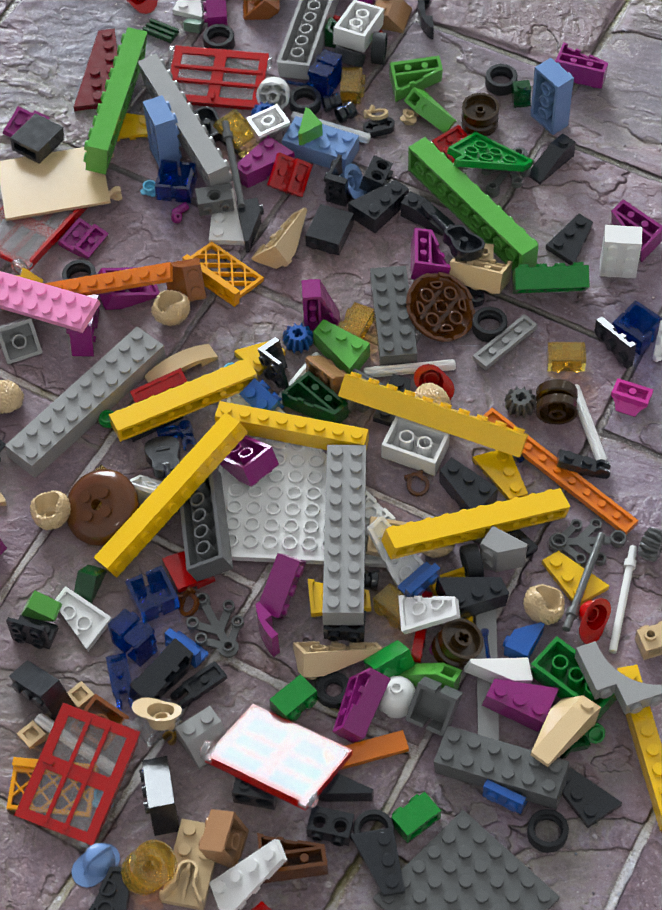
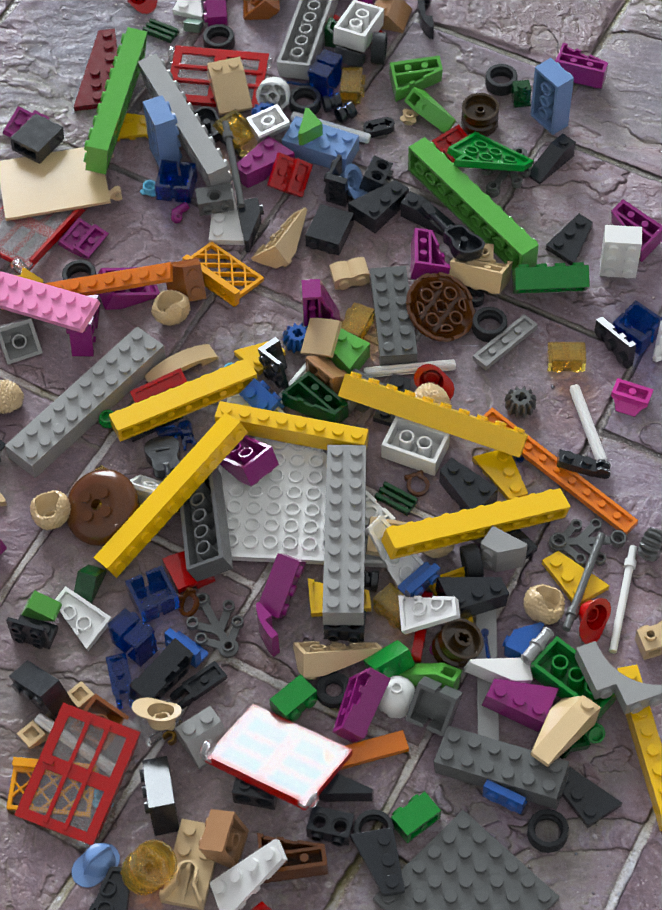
tan piece [364,105,389,120] -> none
dark brown wheel [536,379,578,425] -> none
none -> tan slope [207,57,252,116]
none -> tan slope [300,318,342,358]
none -> tan brick [329,257,370,290]
none -> dark green tile [375,481,418,516]
none -> light grey pin [520,627,554,665]

